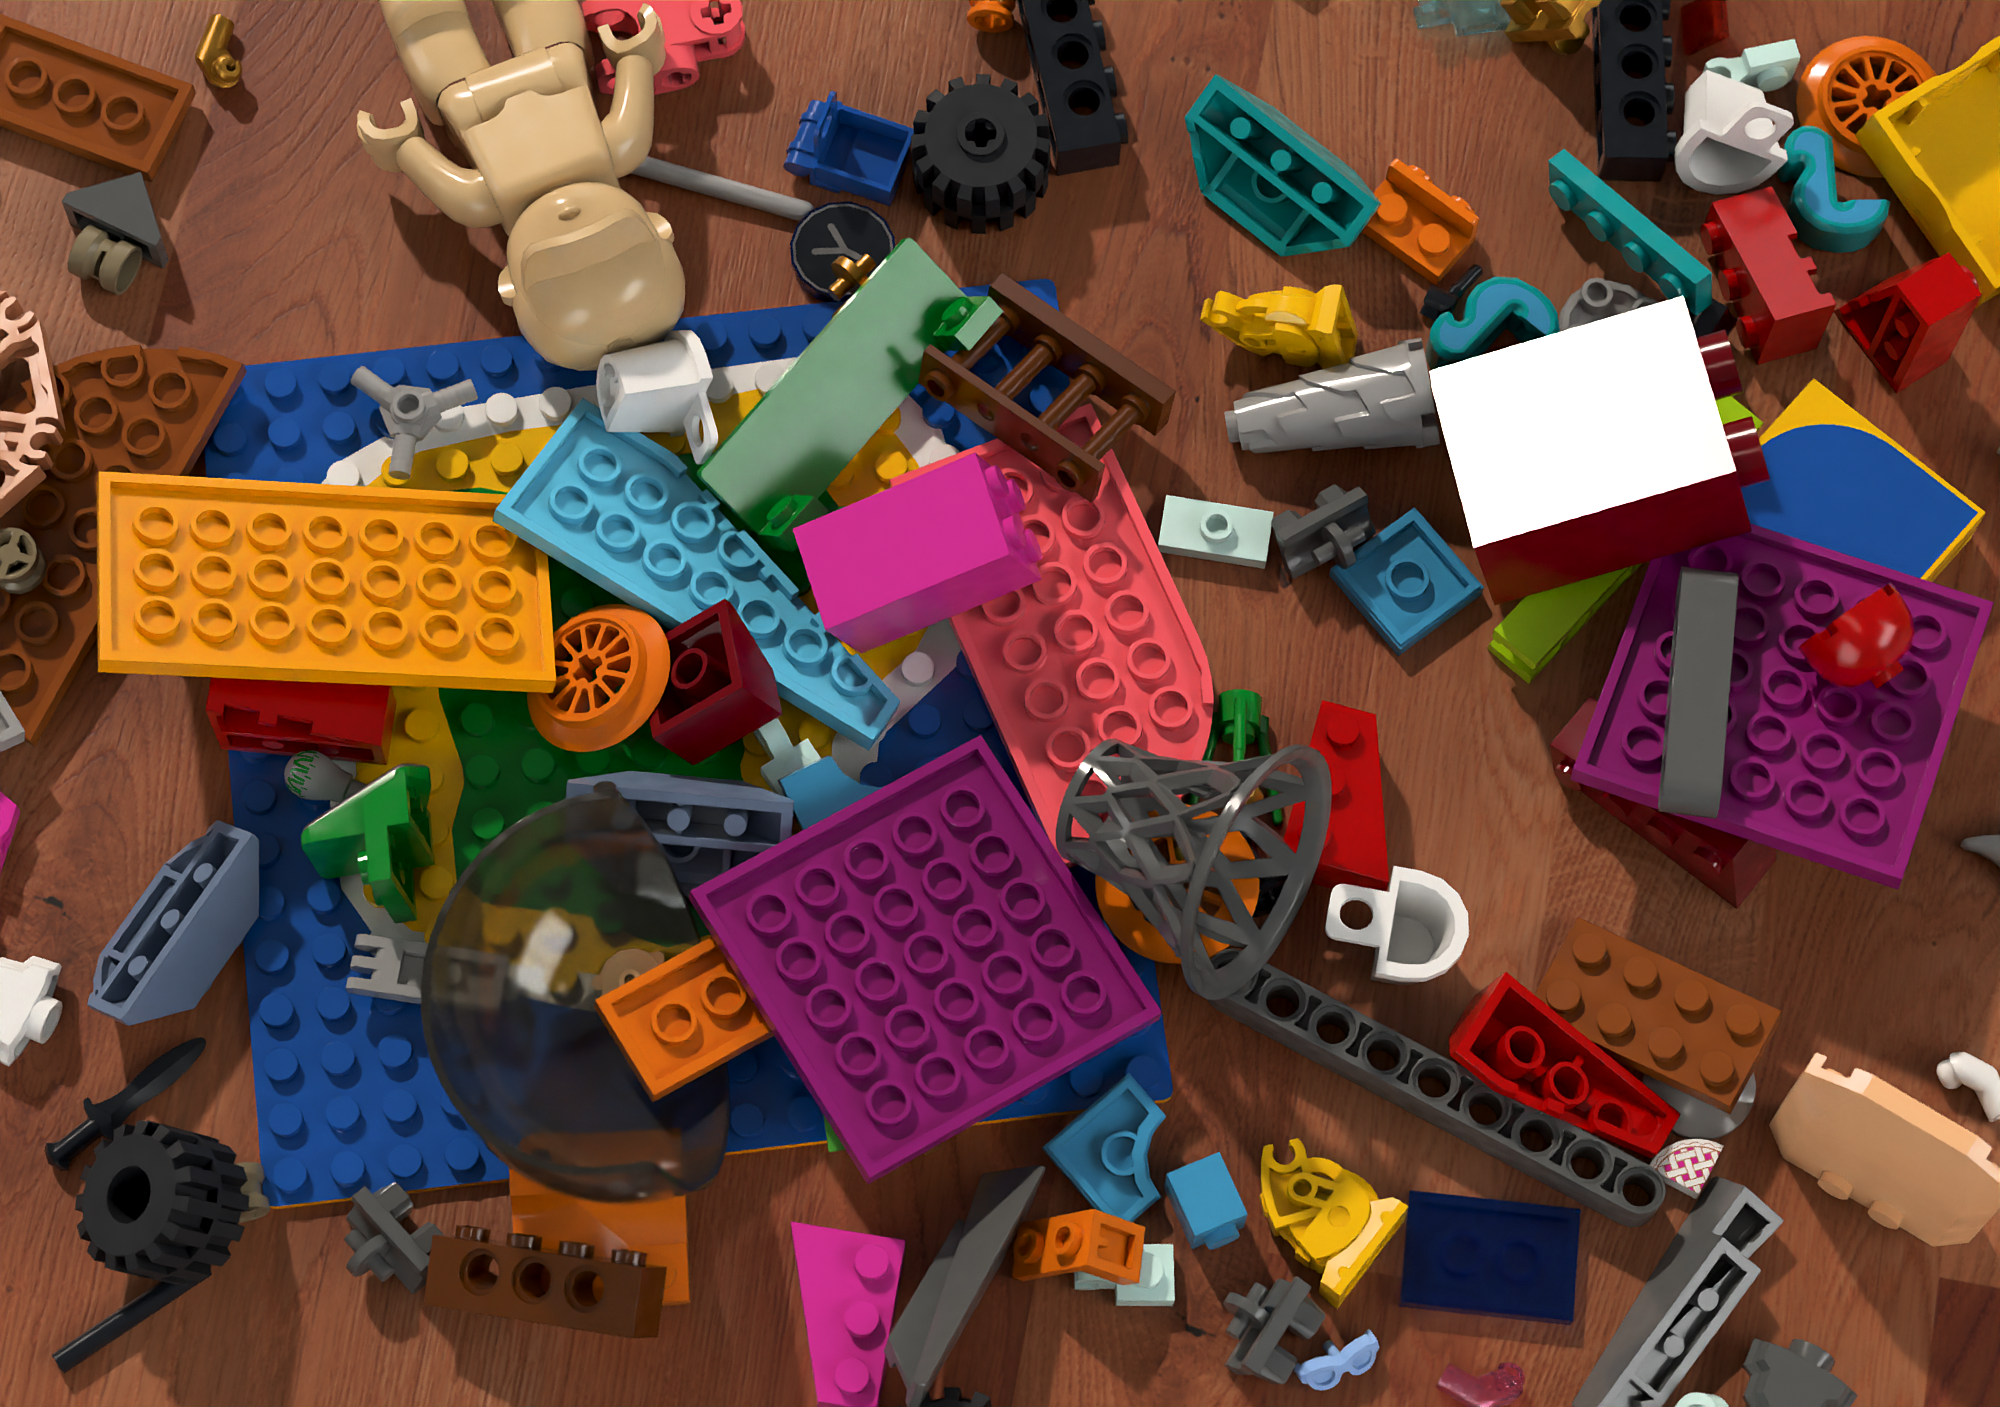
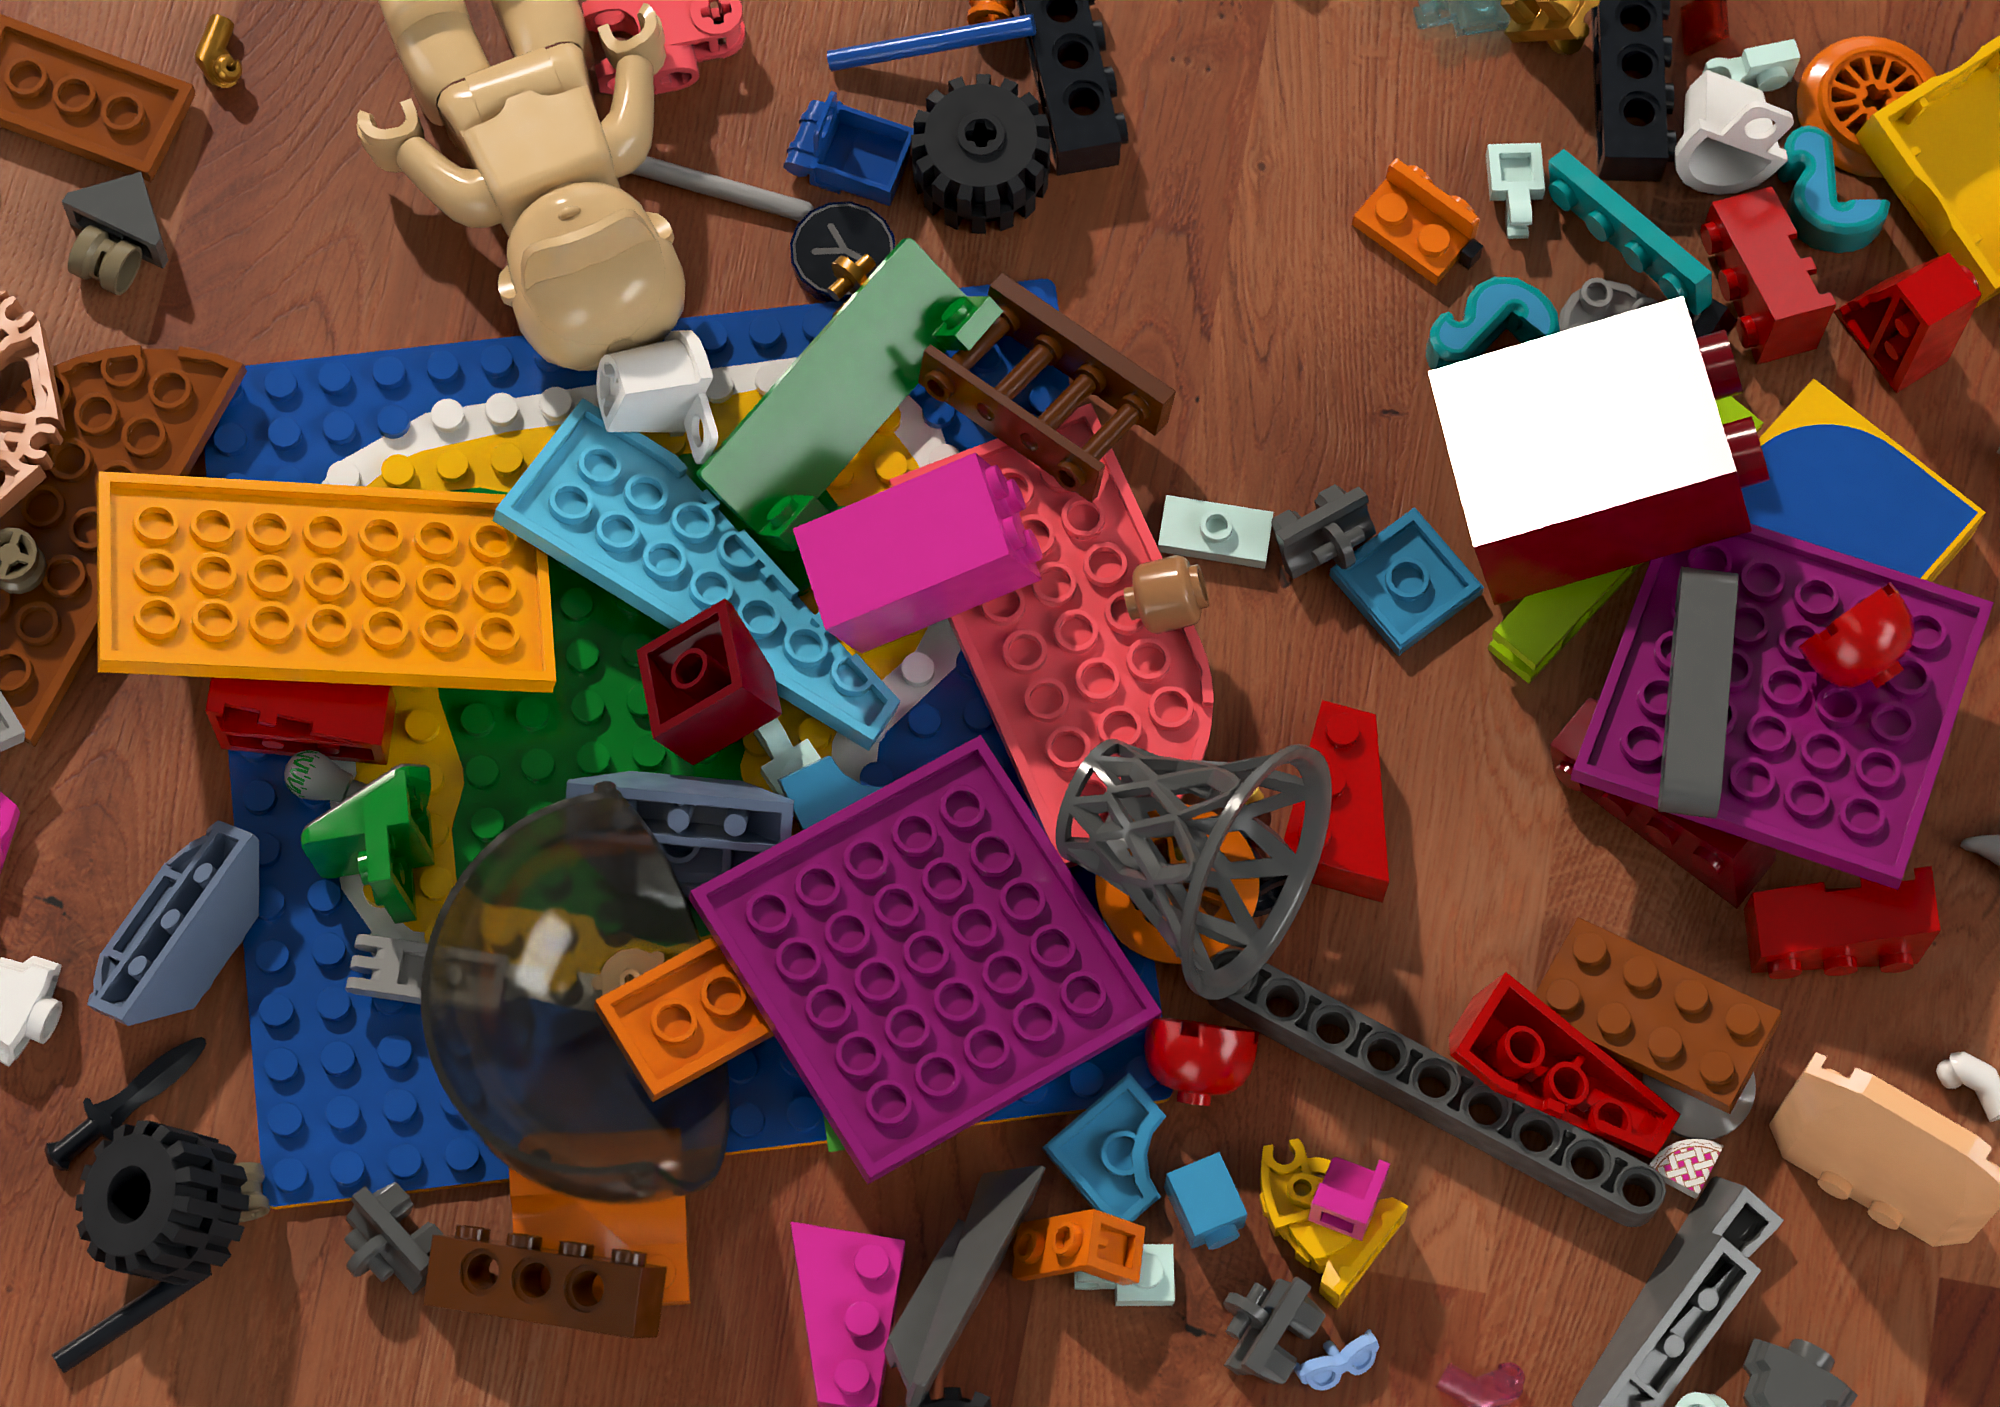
light grey piece [350,366,478,480] -> none
orange piece [527,604,671,752] -> none
teal wedge [1184,74,1381,257] -> none
green plant [1187,689,1283,826] -> none
yellow piece [1200,284,1359,369] -> none
light grey cone [1224,337,1440,454] -> none
white container [1325,866,1469,985] -> none
clear blue tile [1399,1190,1581,1325] -> none
black hand [1420,264,1483,321] -> none
none -> blue bar [827,14,1036,71]
none -> medium nougat head [1124,555,1209,634]
none -> red cylinder [1145,1017,1260,1106]
none -> dark pink panel [1308,1157,1390,1241]
none -> black piece [1459,238,1483,270]
none -> light aqua plate [1486,143,1545,239]
none -> red wedge [1743,866,1941,979]

